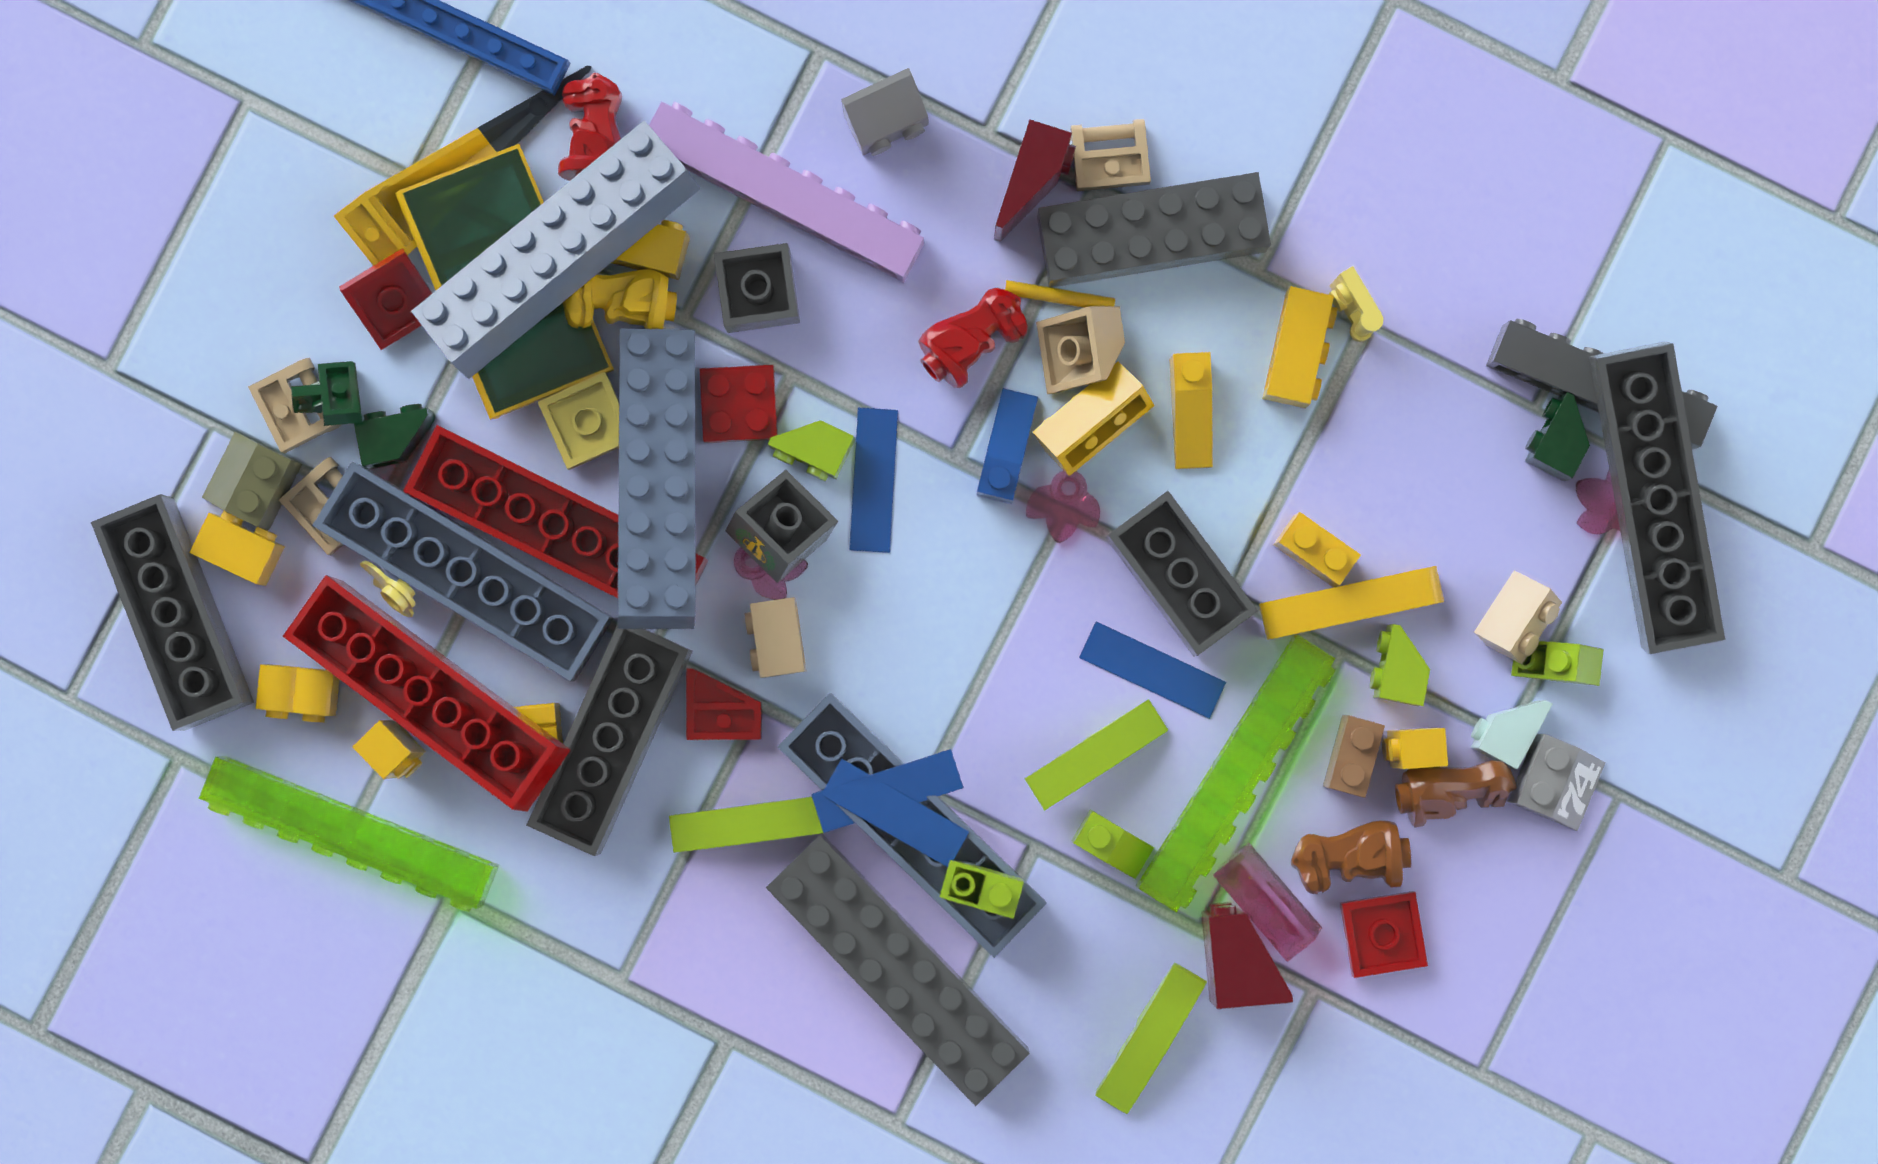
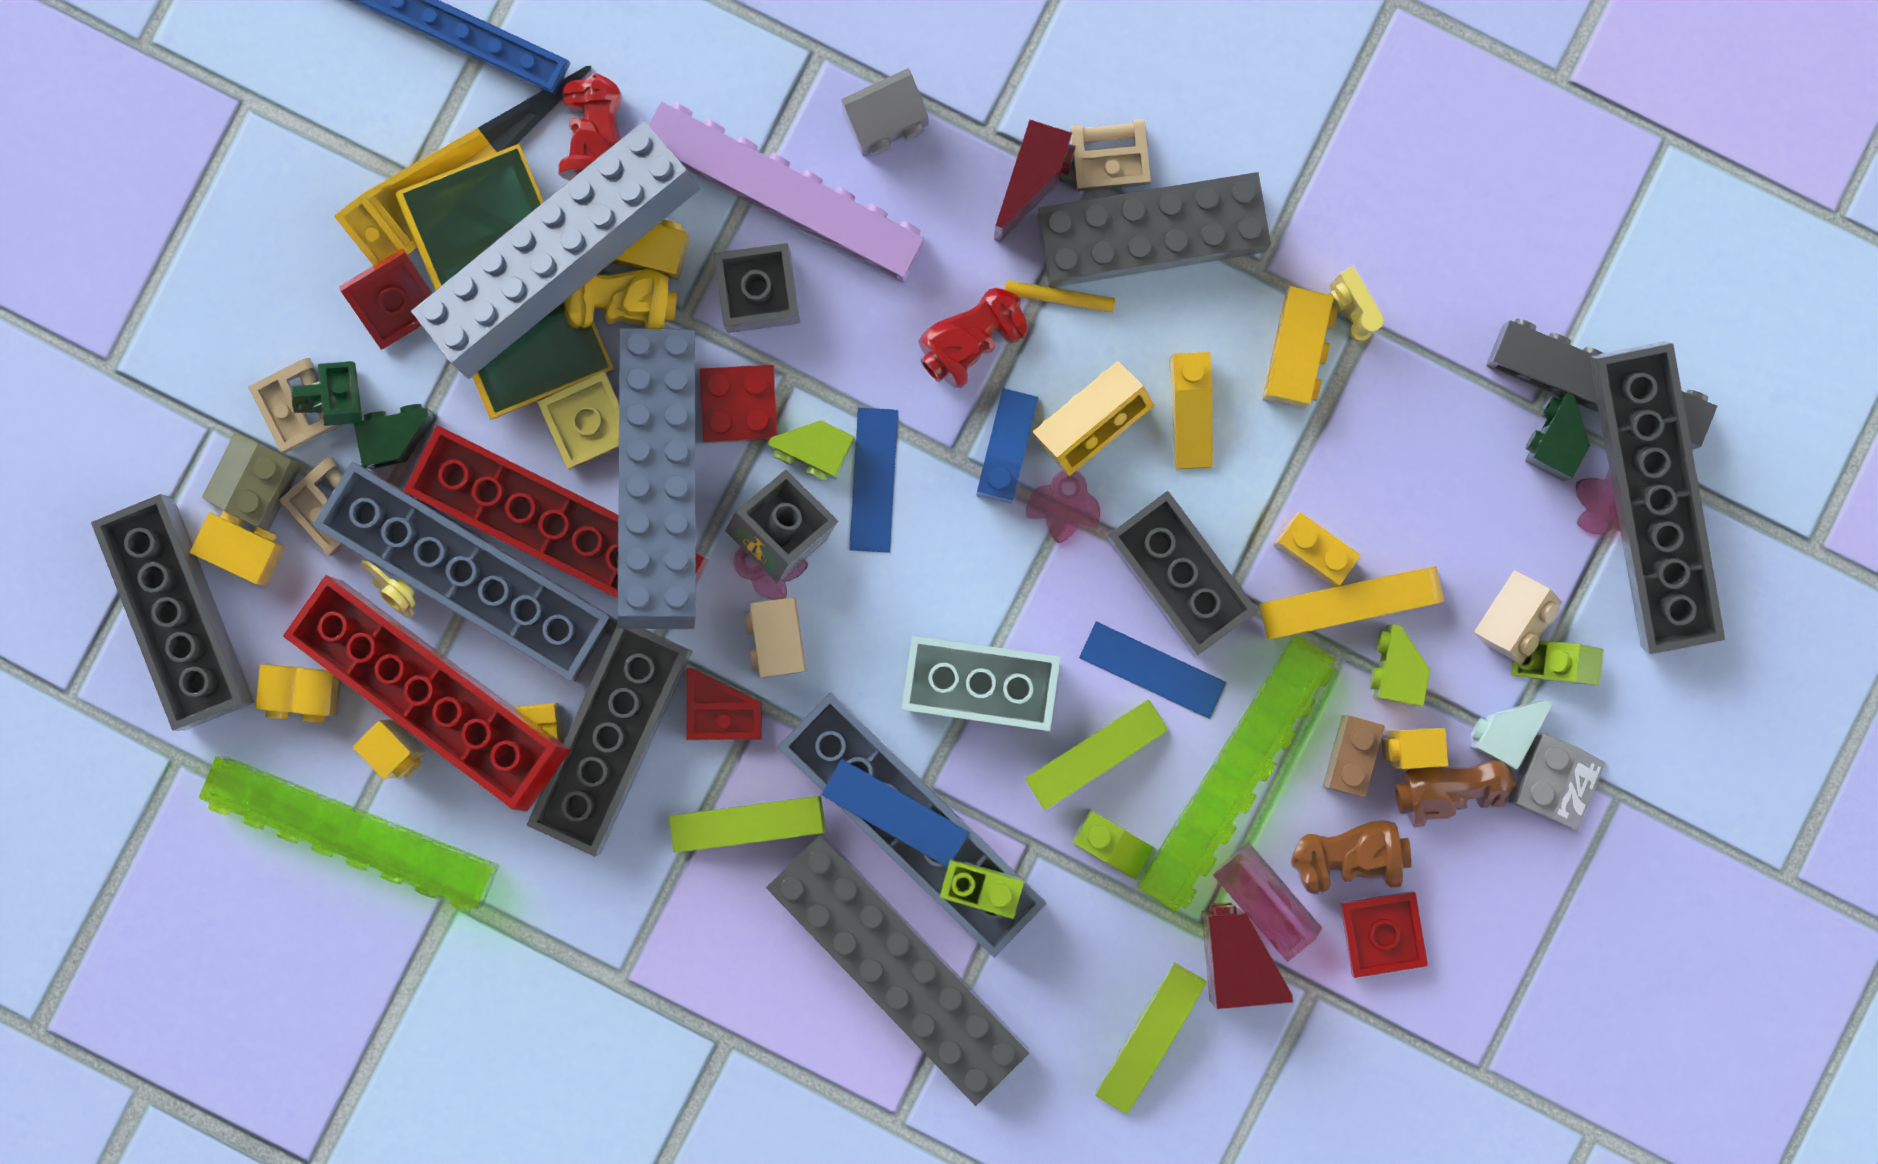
blue sticker [811,749,964,833] -> none
tan slope [1036,306,1125,394] -> none
none -> light aqua brick [901,635,1061,731]

